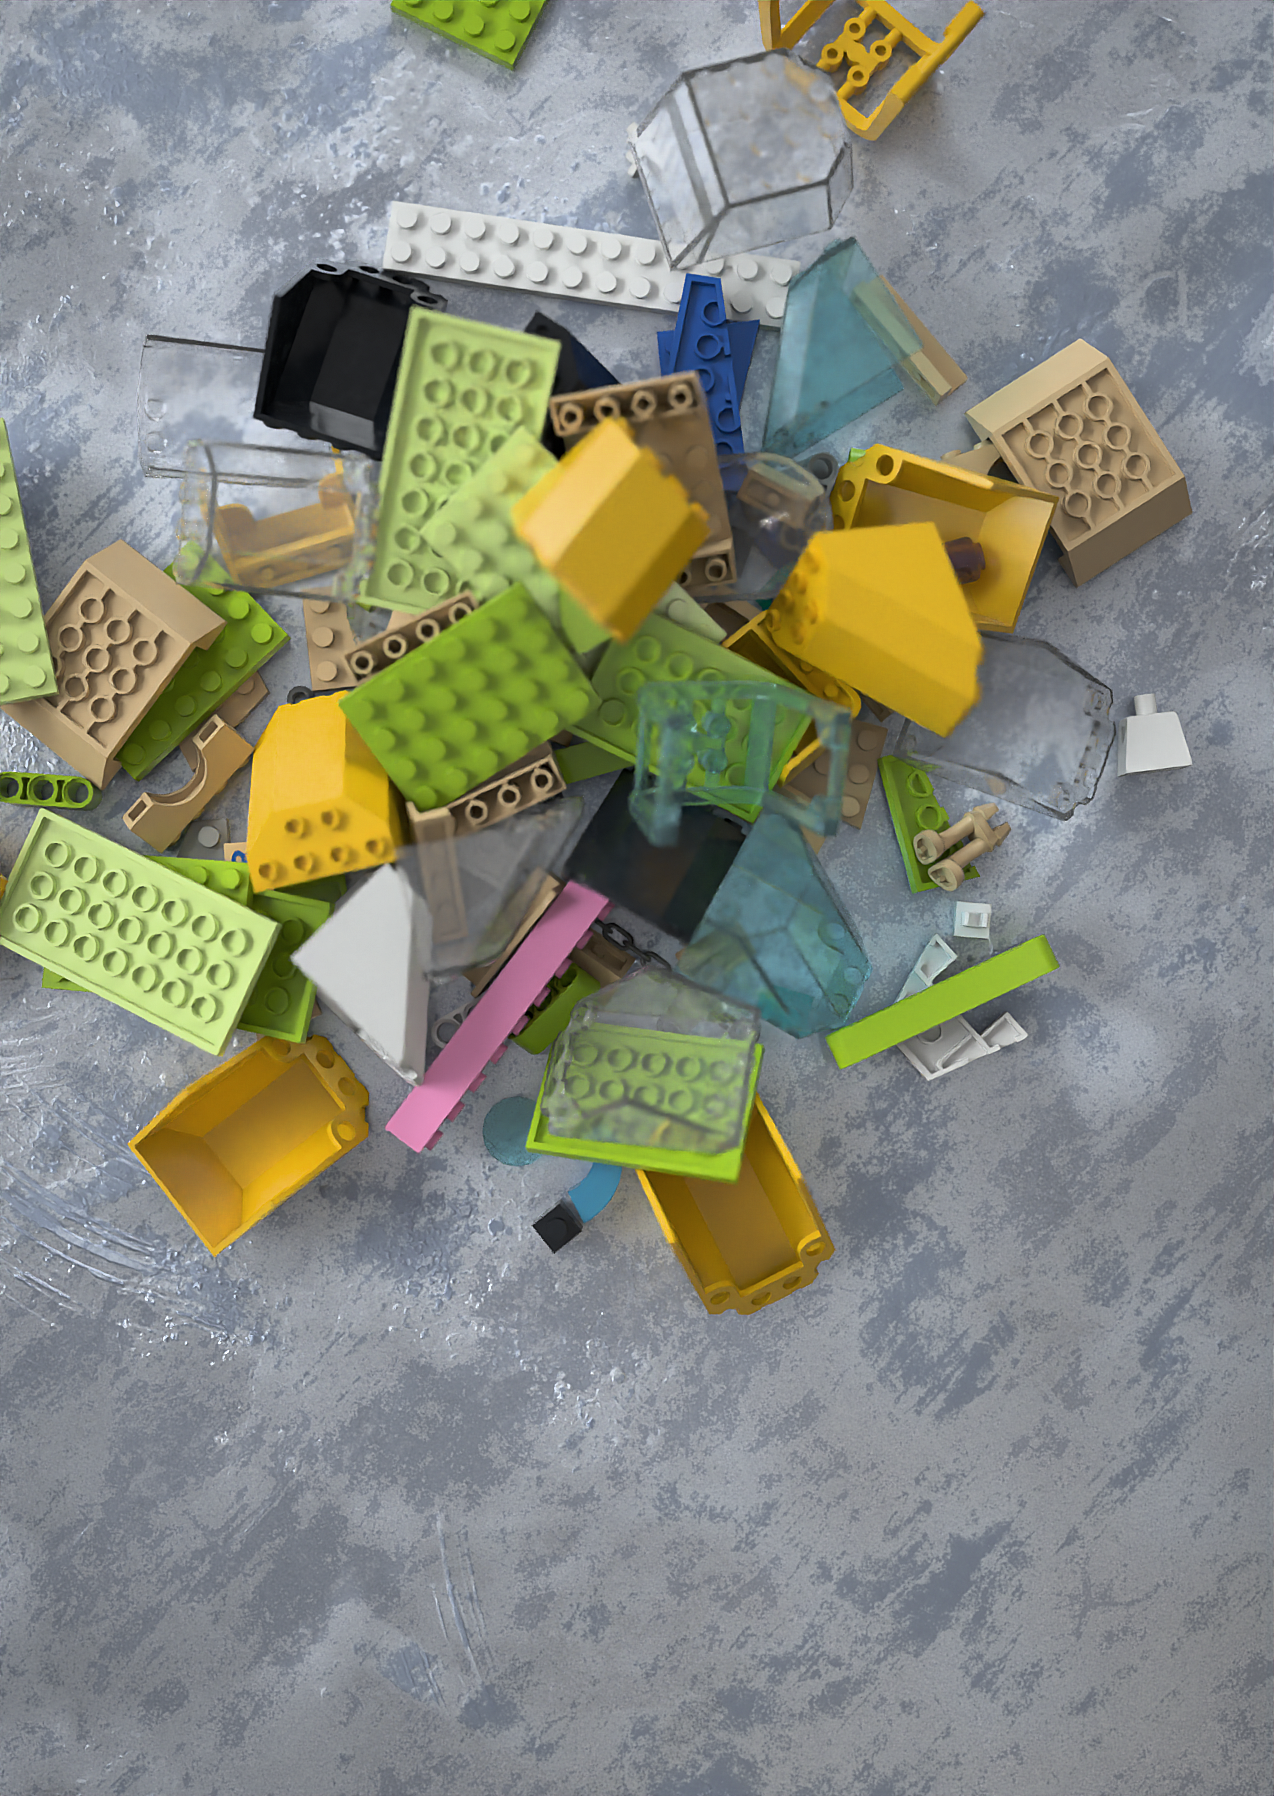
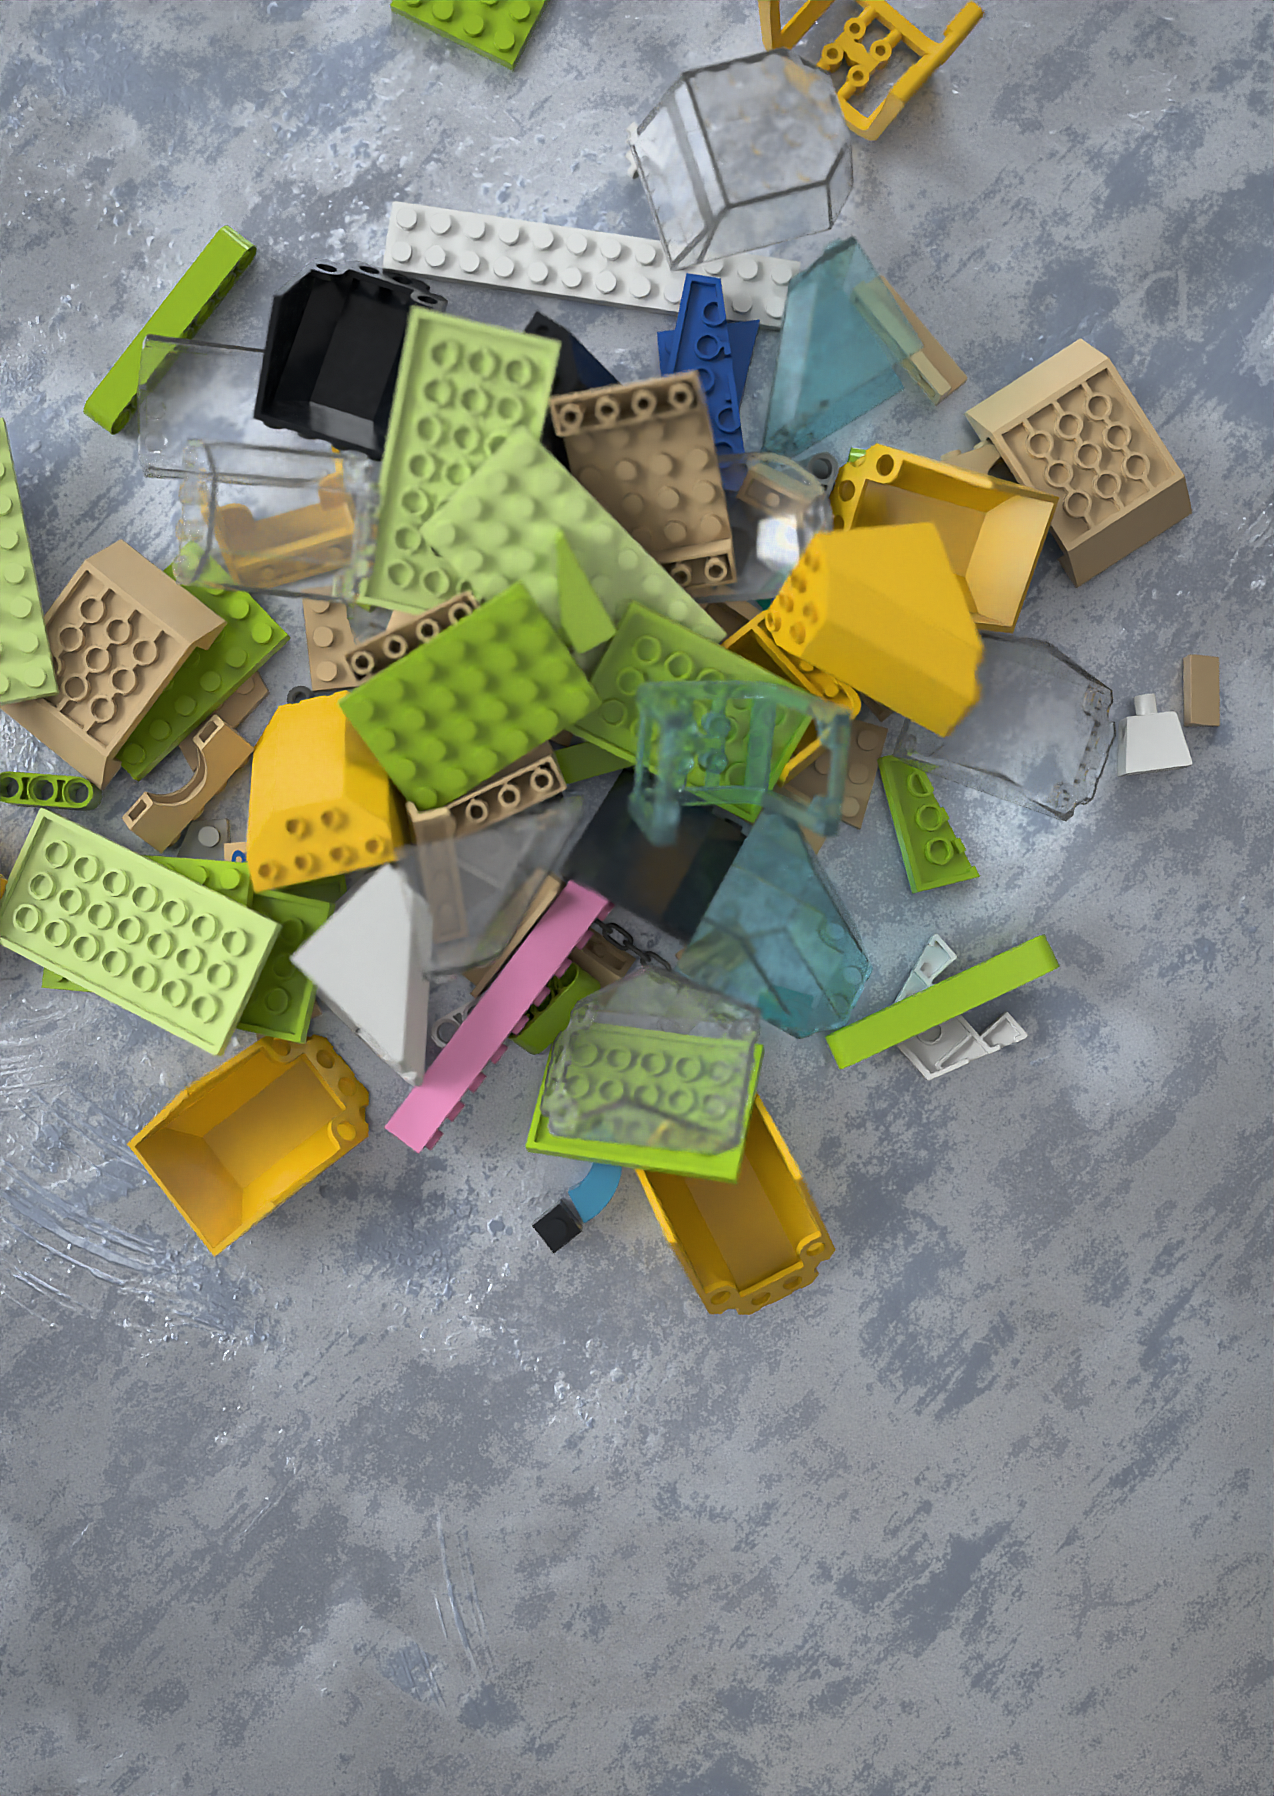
clear light blue tile [482,1096,543,1166] -> none
yellow windscreen [511,415,712,645] -> none
tan piece [914,803,1011,891] -> none
head [942,537,986,585] -> none
white tile [952,901,992,939] -> none
none -> lime beam [83,225,257,435]
none -> tan slope [1183,654,1220,727]

